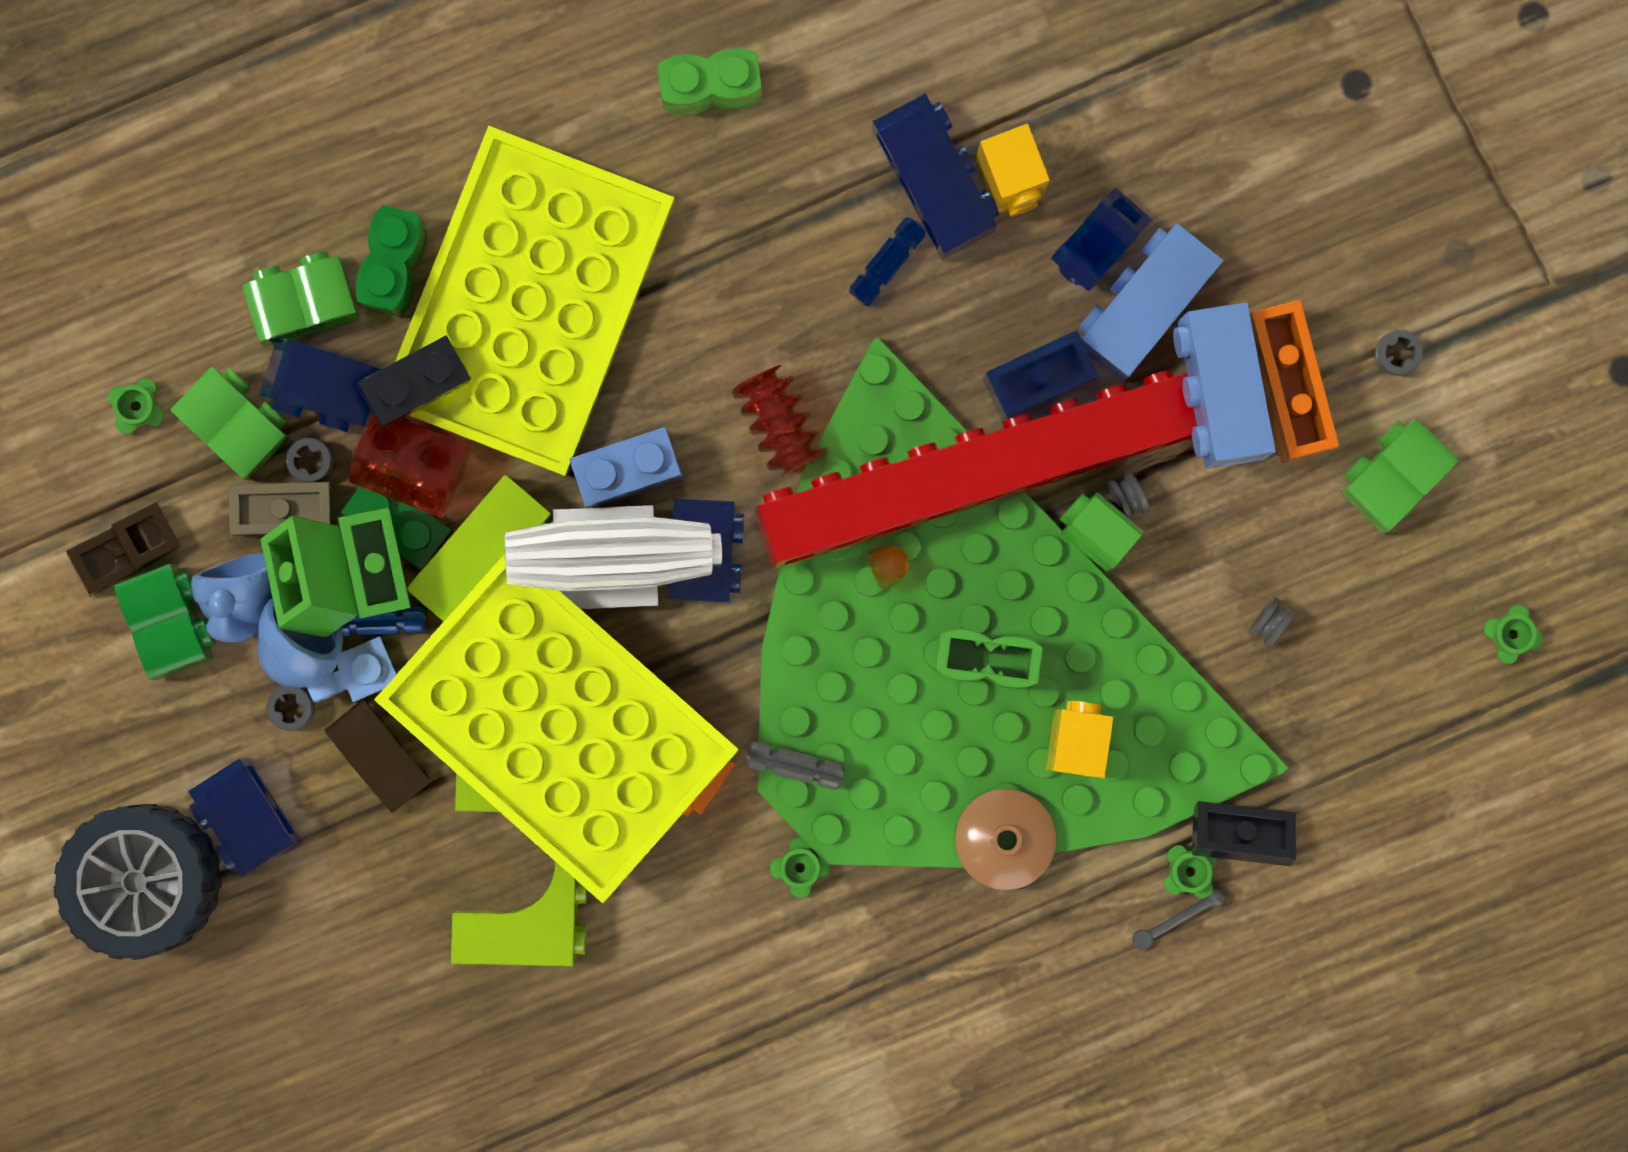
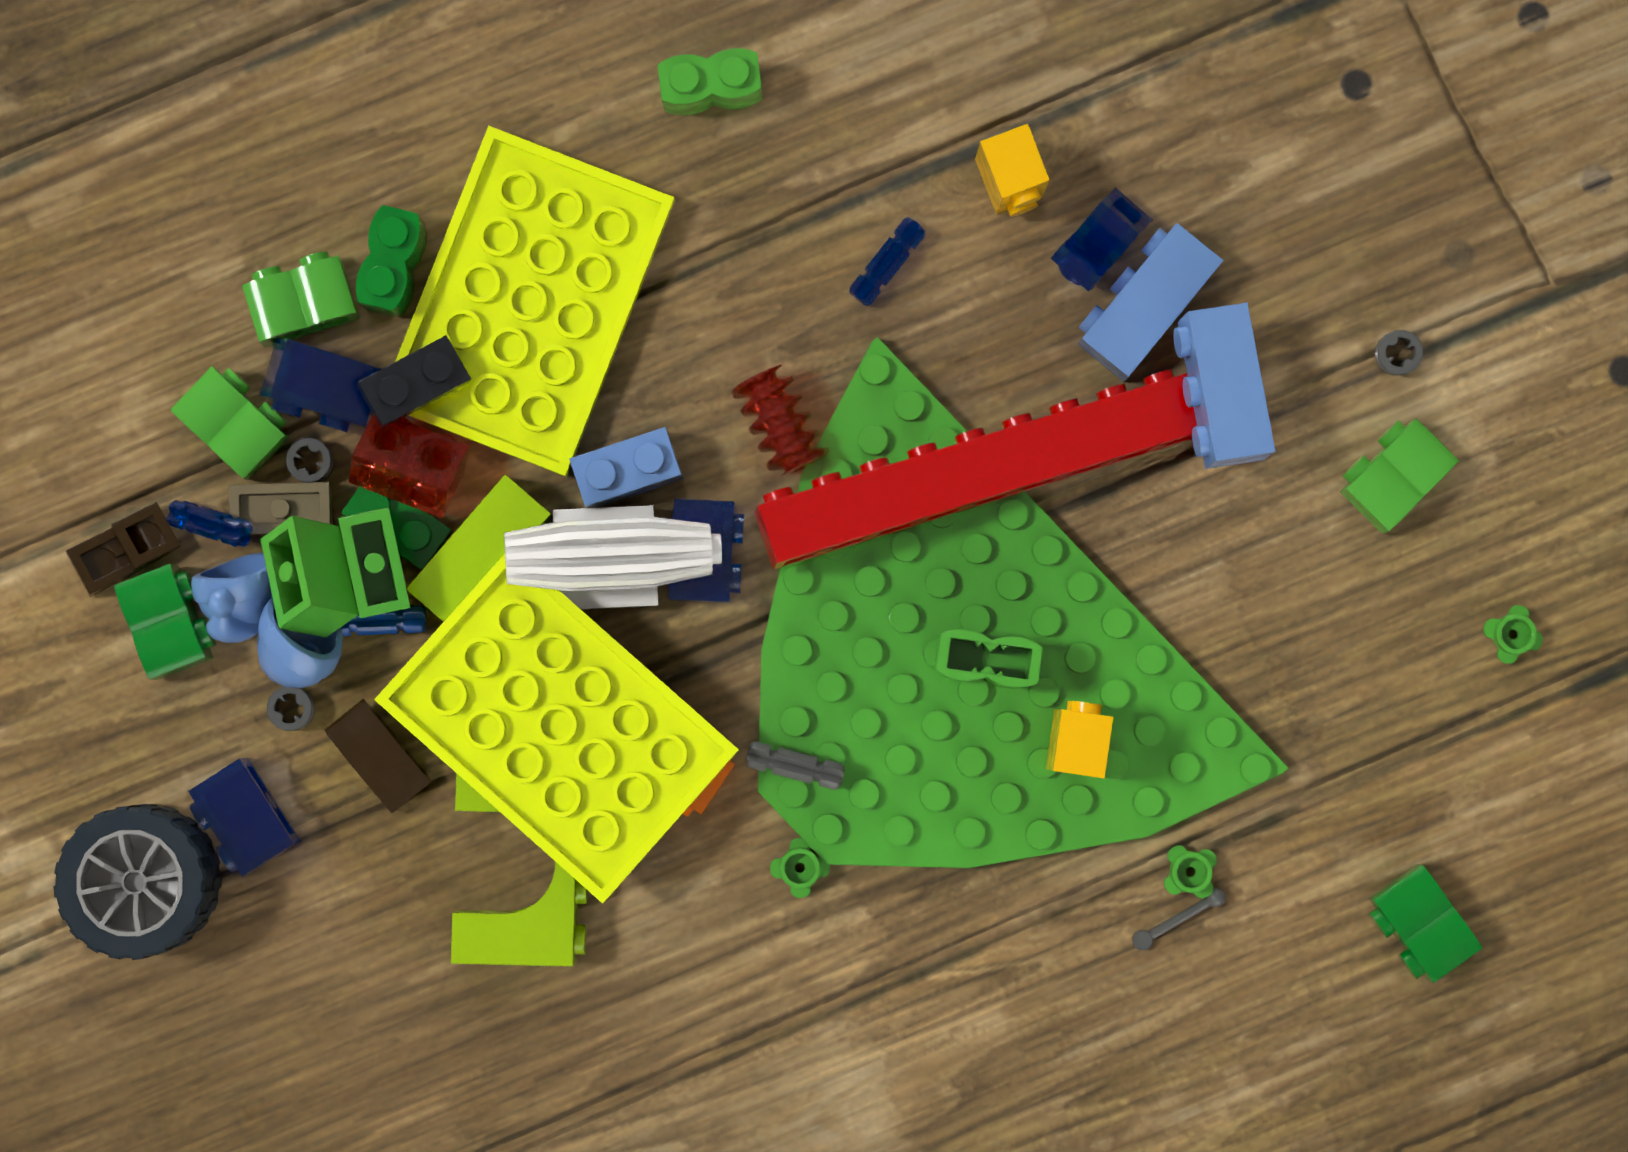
bright green plate [108,378,164,434] -> none
light blue plate [307,636,397,703] -> none
clear orange hinge [867,545,909,589] -> none
clear blue brick [872,93,1000,260] -> none
medium nougat dish [955,789,1056,890] -> none
clear blue brick [983,330,1099,422] -> none
bright green brick [1059,492,1144,572] -> none
dark grey bush [1107,471,1150,520] -> none
black plate [1192,801,1296,866] -> none
dark grey bush [1248,597,1295,647] -> none
orange brick [1250,300,1339,464] -> none
none -> clear blue axle [166,500,253,547]
none -> green brick [1369,864,1483,983]

